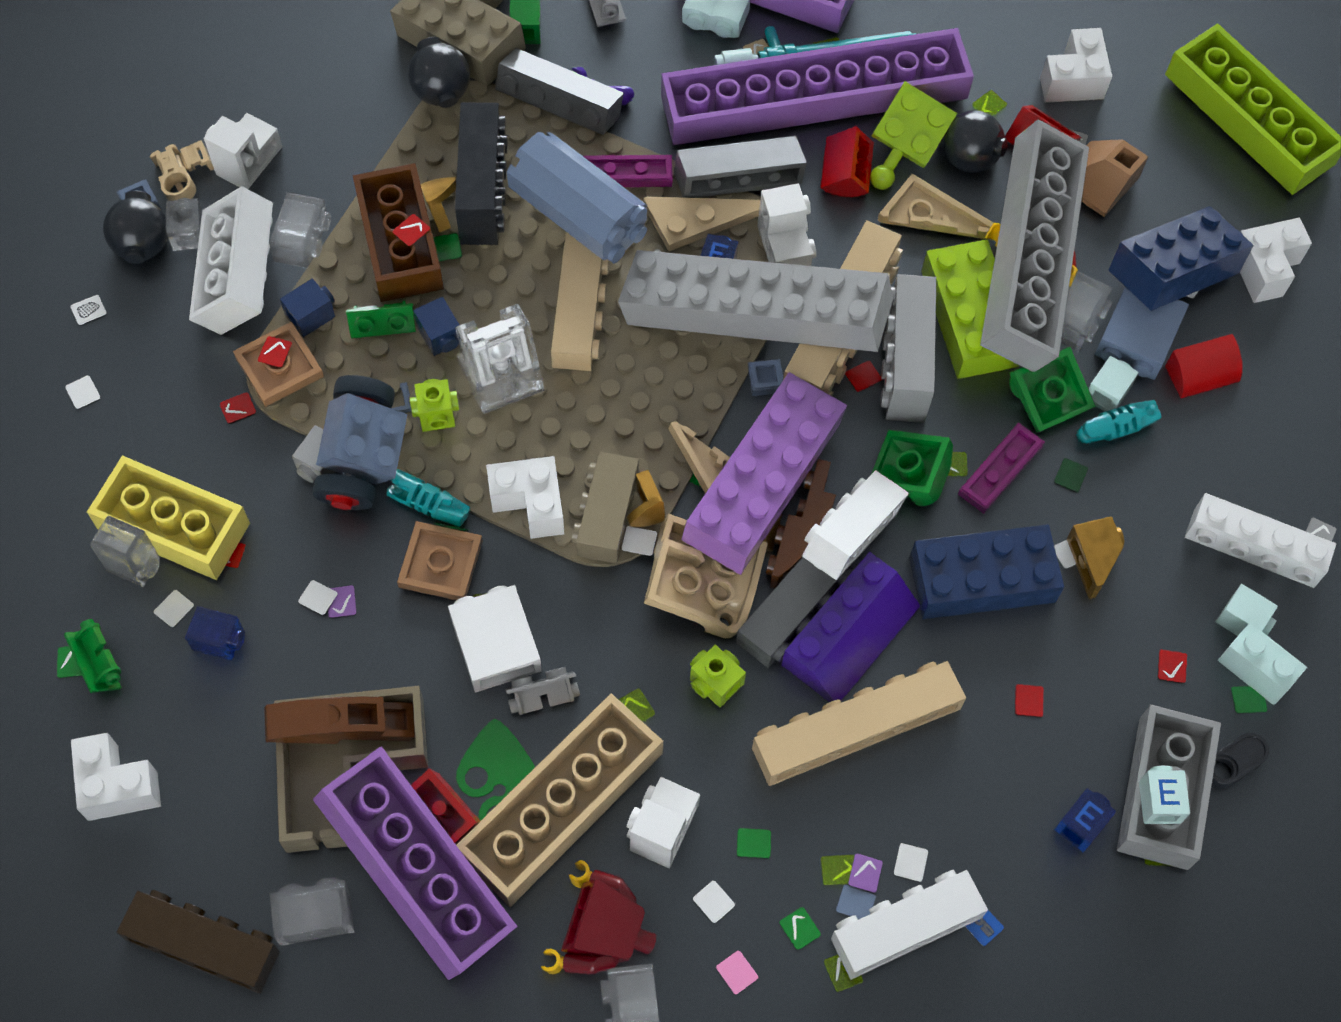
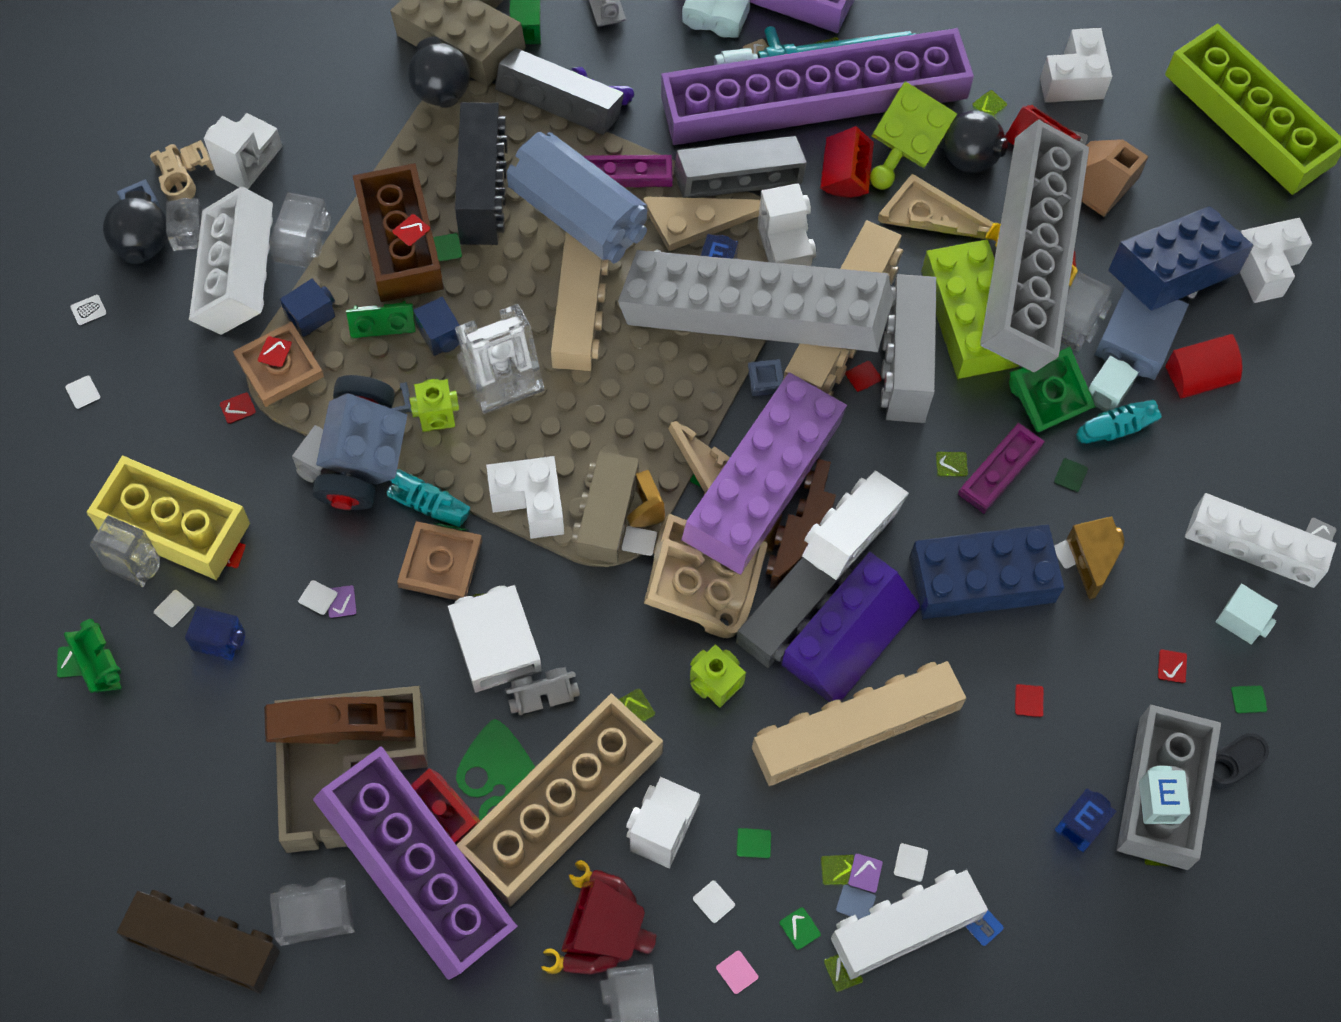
white brick [71,733,161,821] -> none
pearl gold tile [421,177,456,232] -> none
green slope [871,430,953,506] -> none
light aqua brick [1217,623,1307,705] -> none

